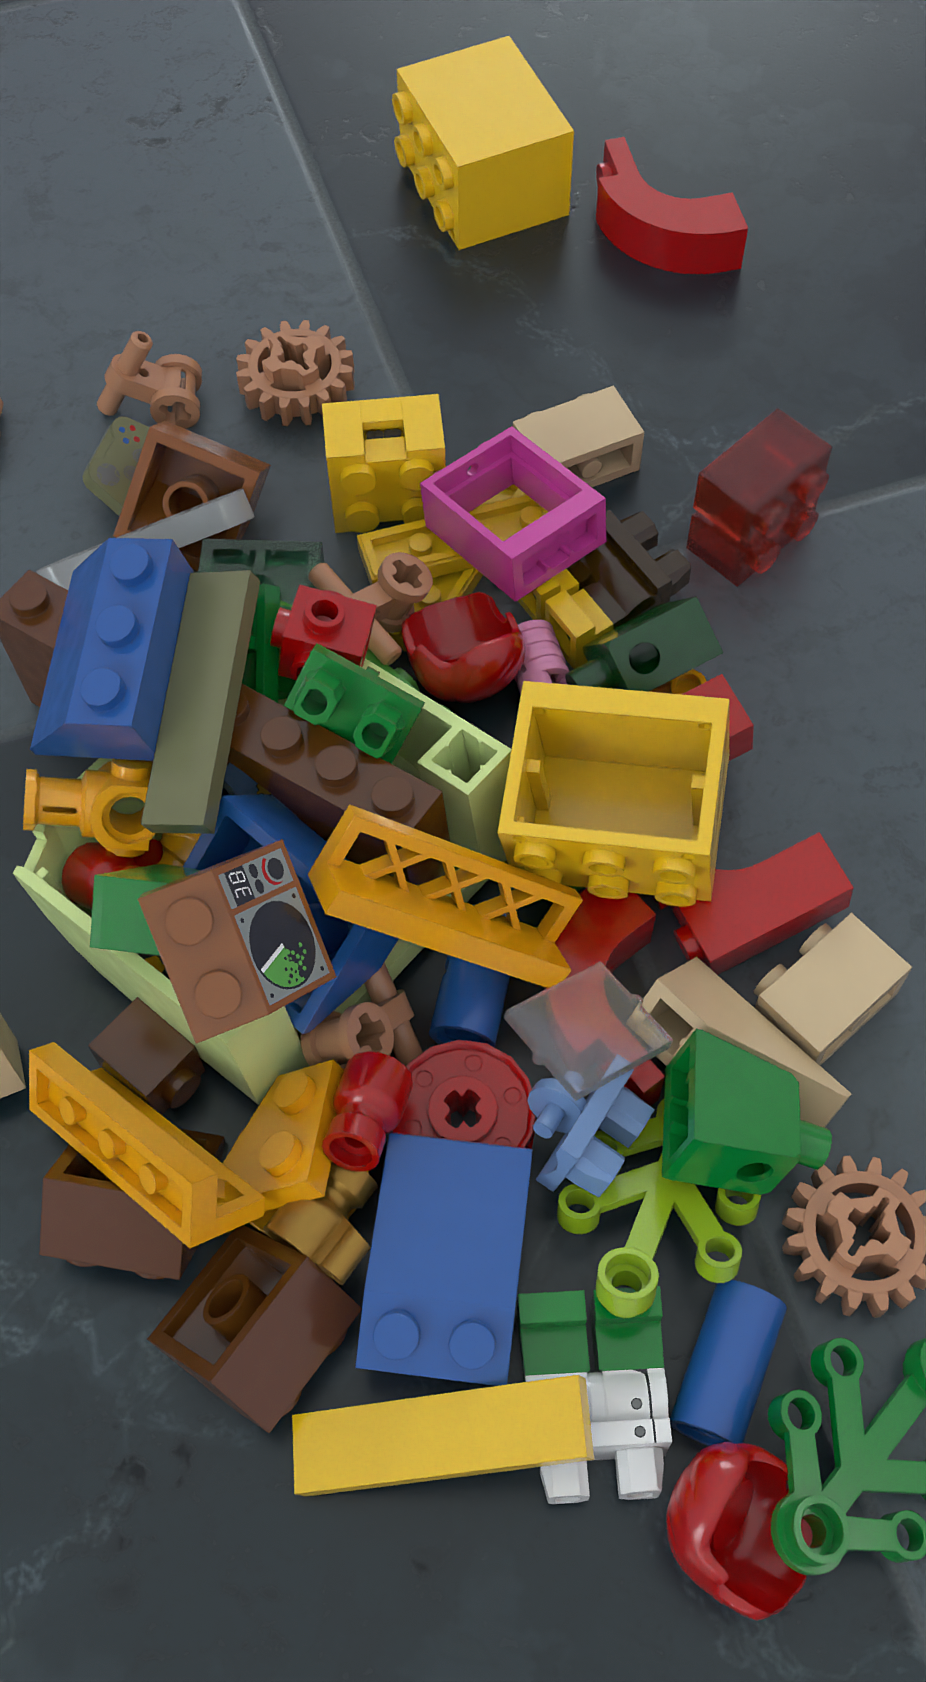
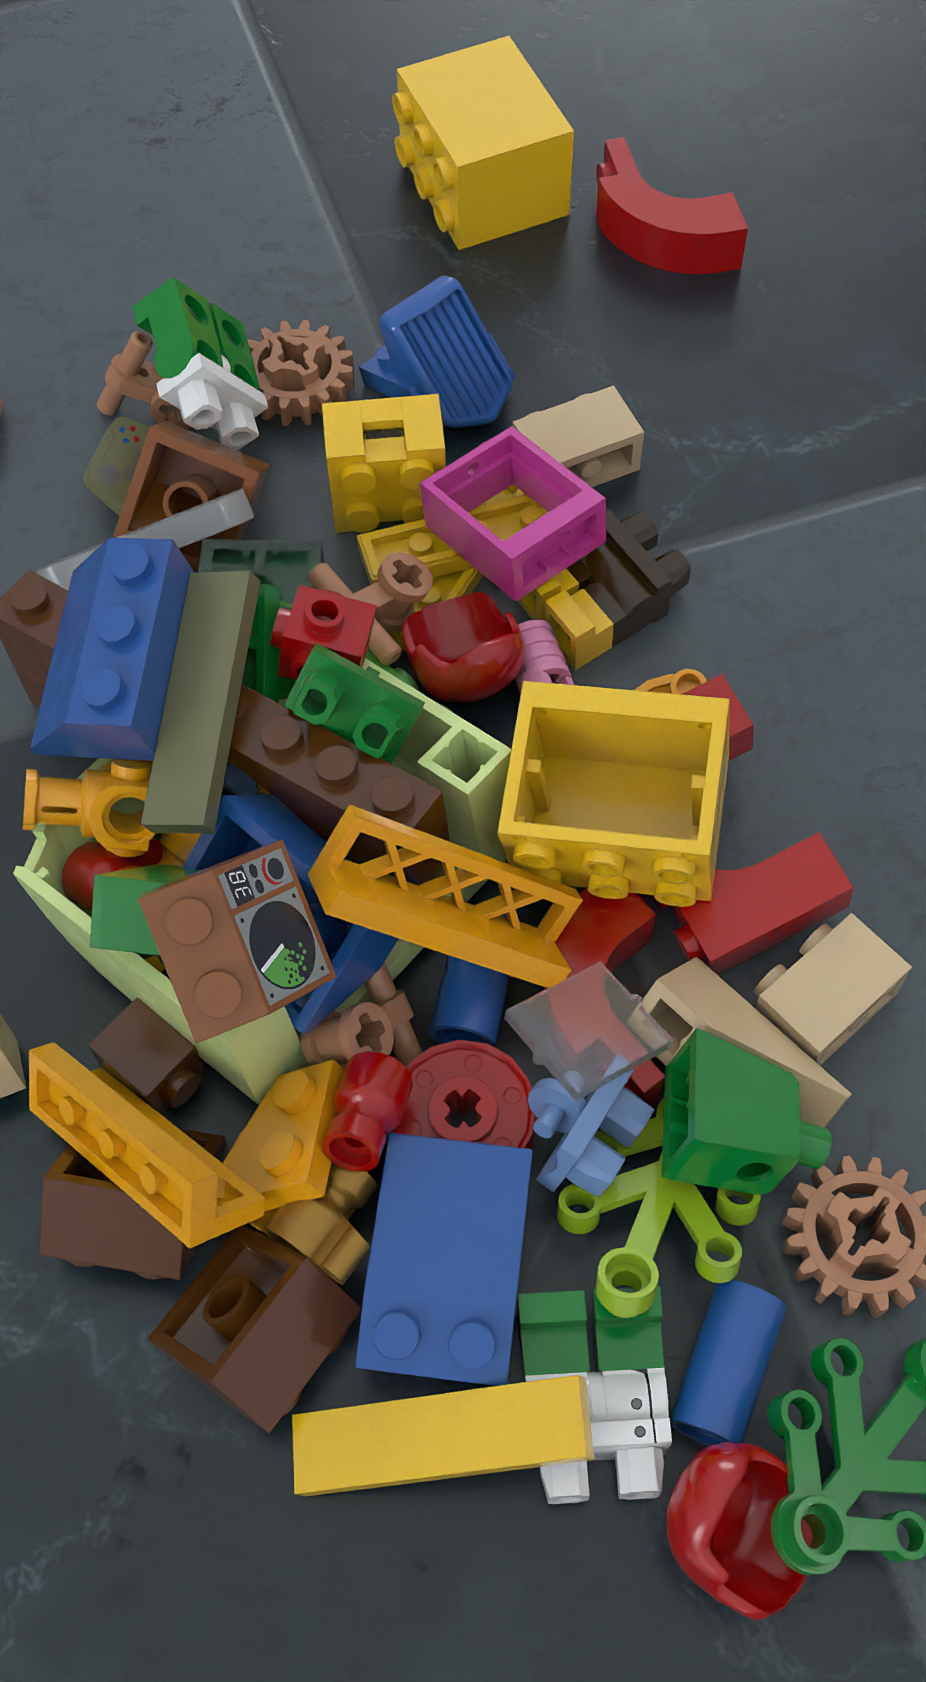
dark green torso [565,596,723,692] -> none
clear red piece [686,408,832,587] -> none
none -> hips [132,276,268,450]
none -> blue piece [358,275,516,428]

